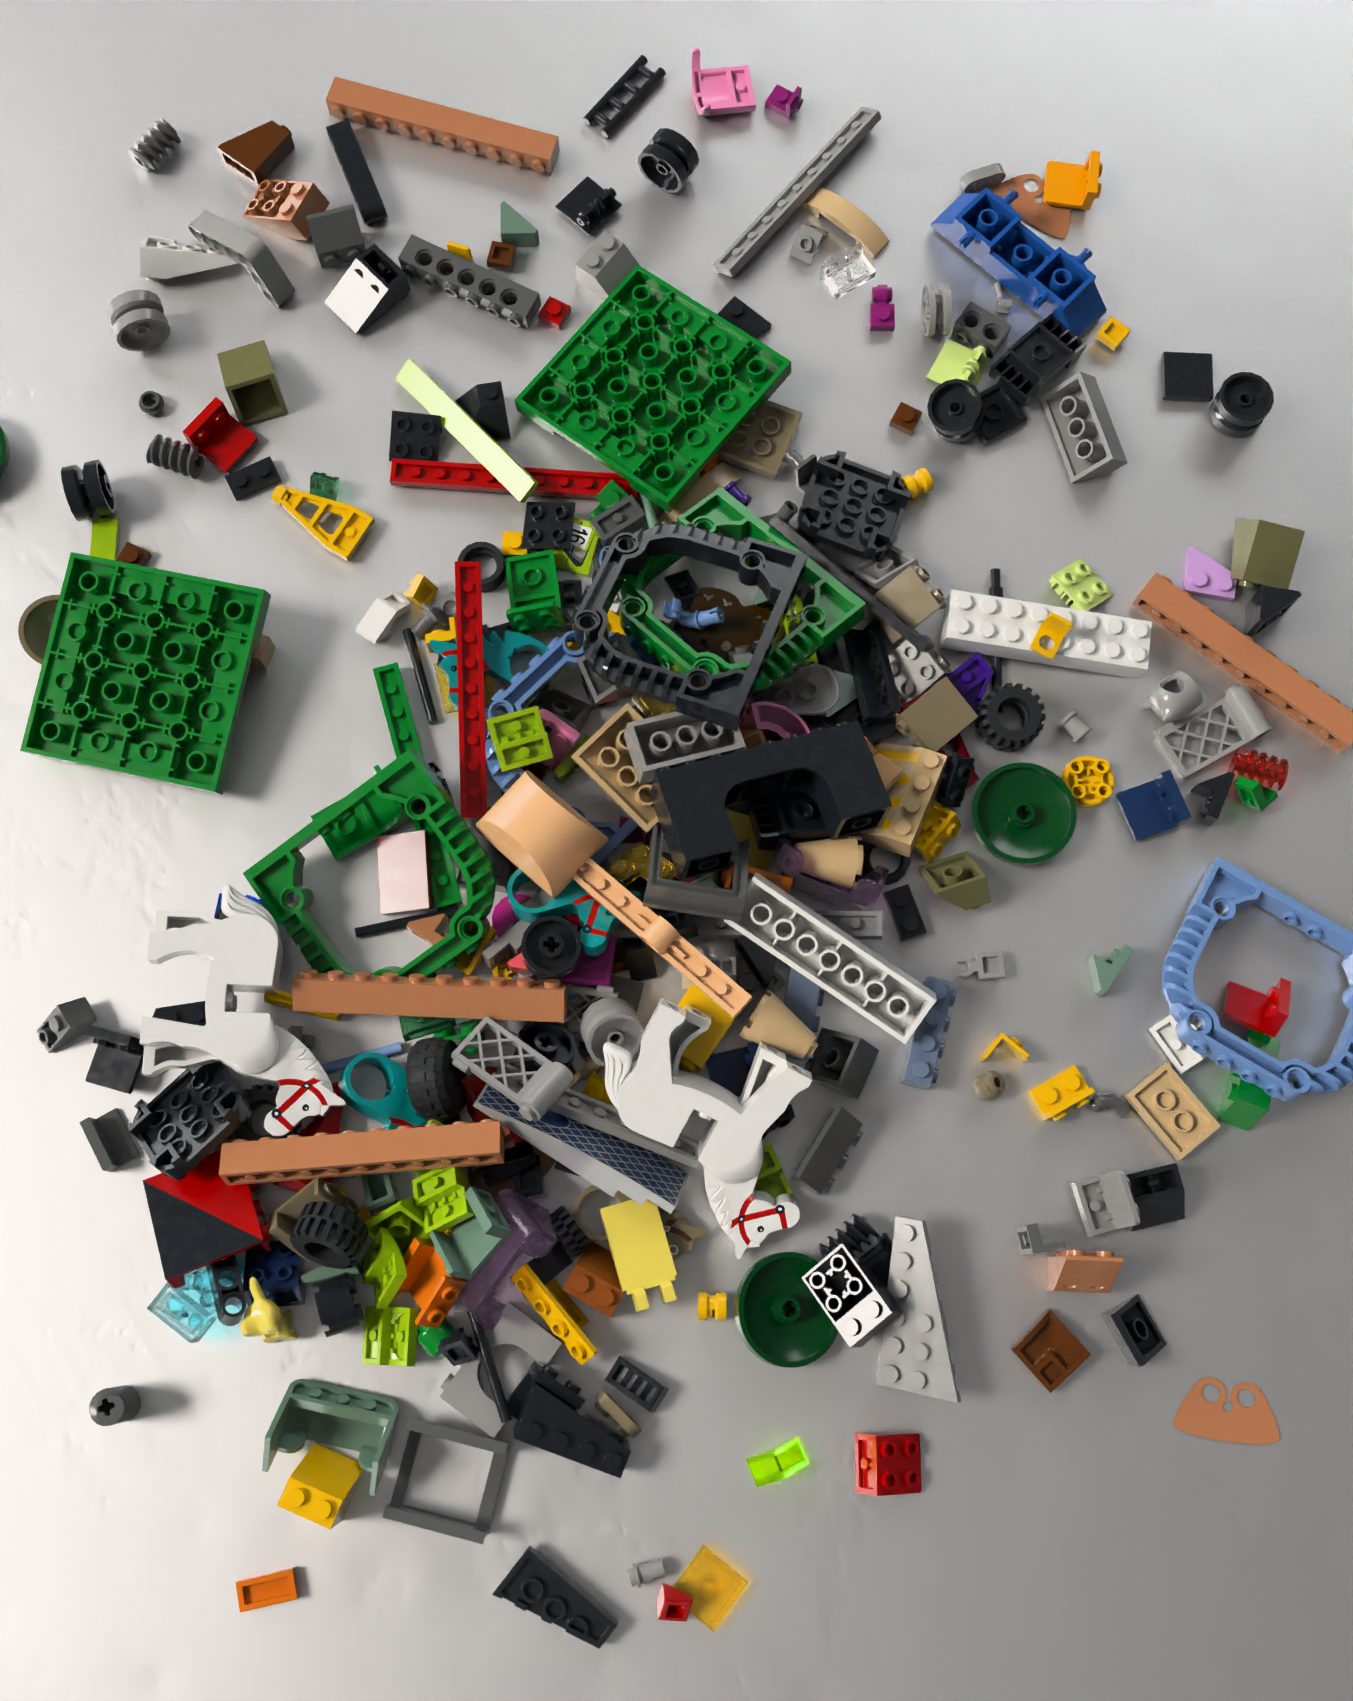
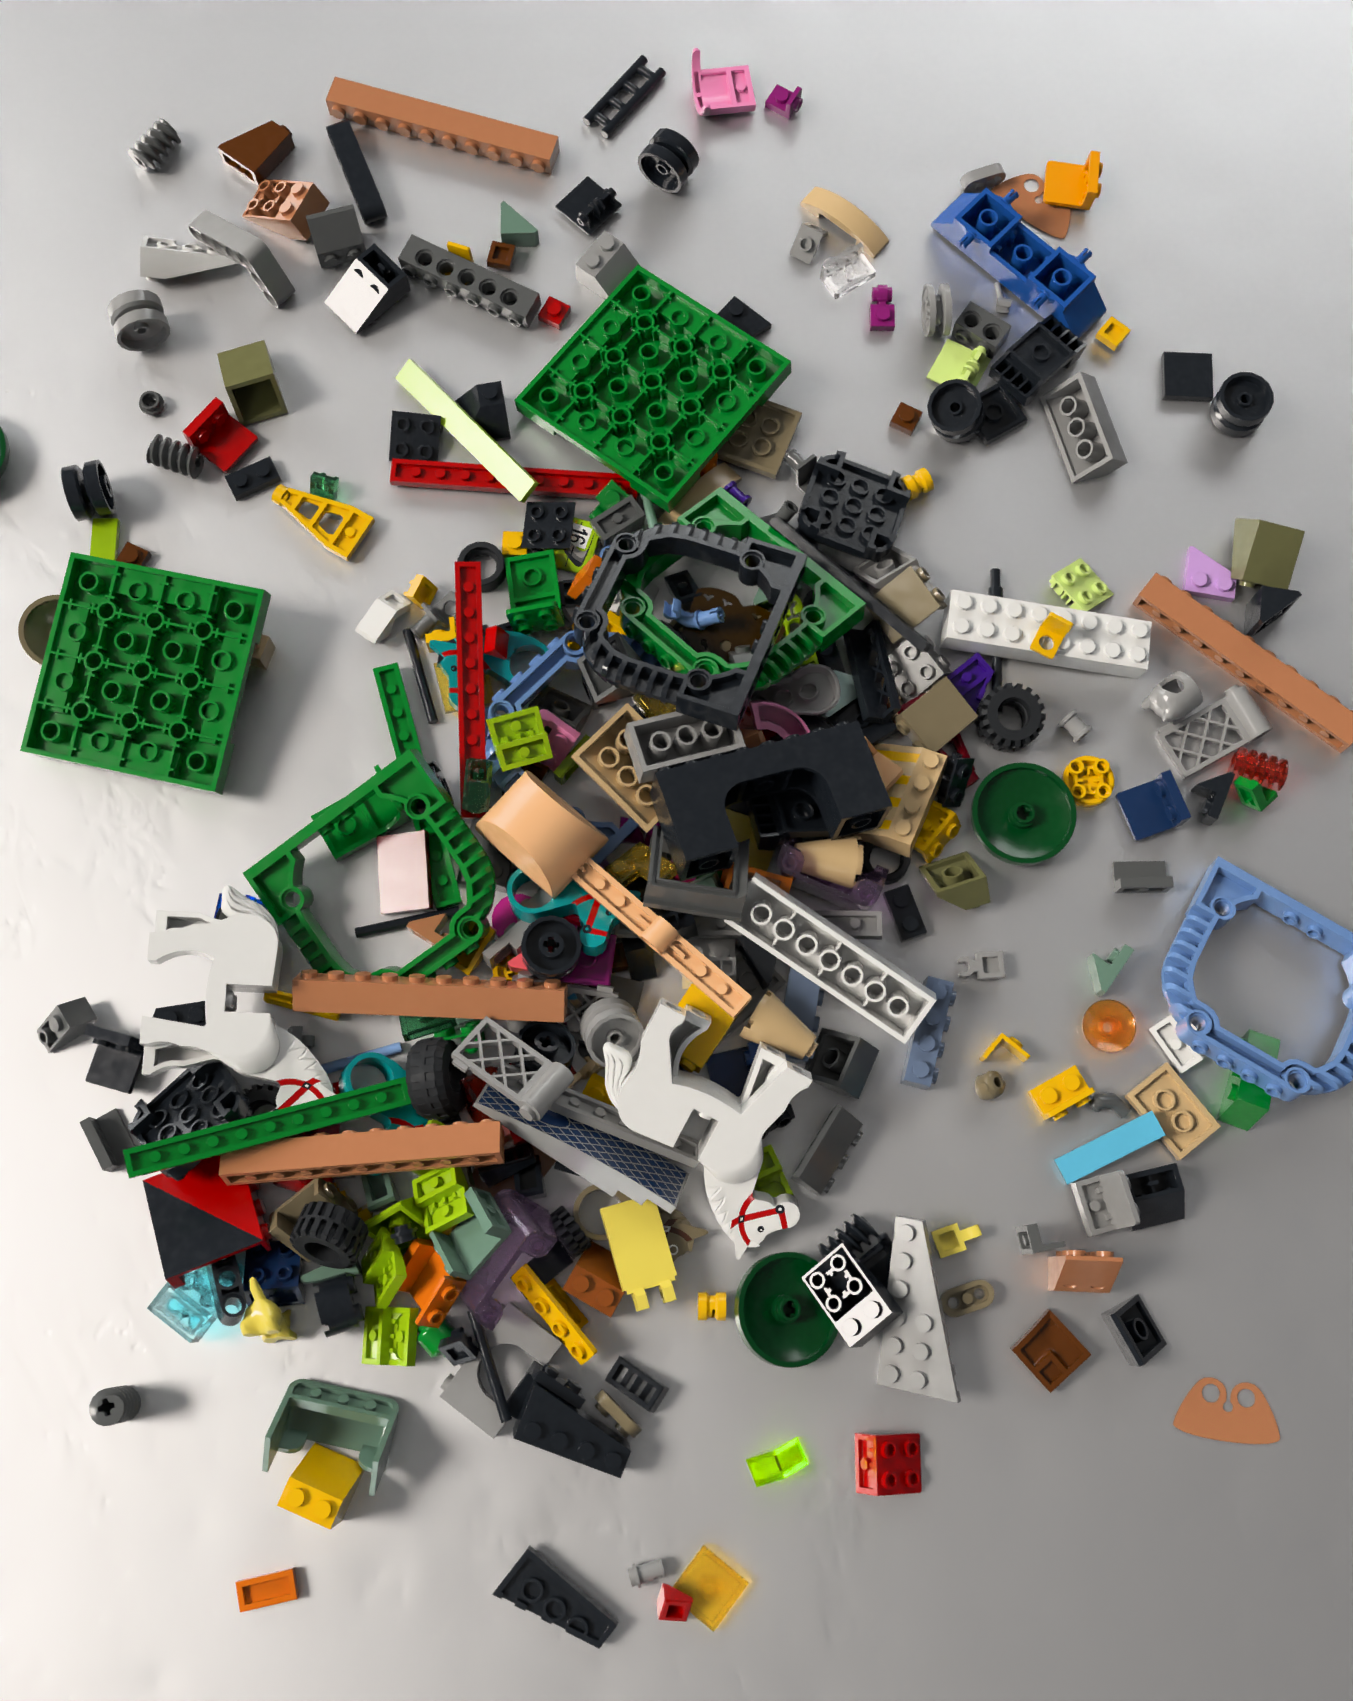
dark grey piece [382,1417,511,1544] -> none
light grey plate [713,107,882,277] -> none
red bracket [1223,978,1291,1038] -> none
none -> green plate [123,1077,411,1179]
none -> black plate [390,1223,418,1245]
none -> clear green brick [462,758,493,814]
none -> red slope [483,625,509,660]
none -> orange tile [567,554,602,599]
none -> light yellow plate [930,1223,982,1259]
none -> dark tan plate [939,1280,994,1317]
none -> medium azure tile [1054,1111,1165,1185]
none -> clear orange dish [1082,999,1136,1053]
none -> dark grey panel [1112,861,1174,893]

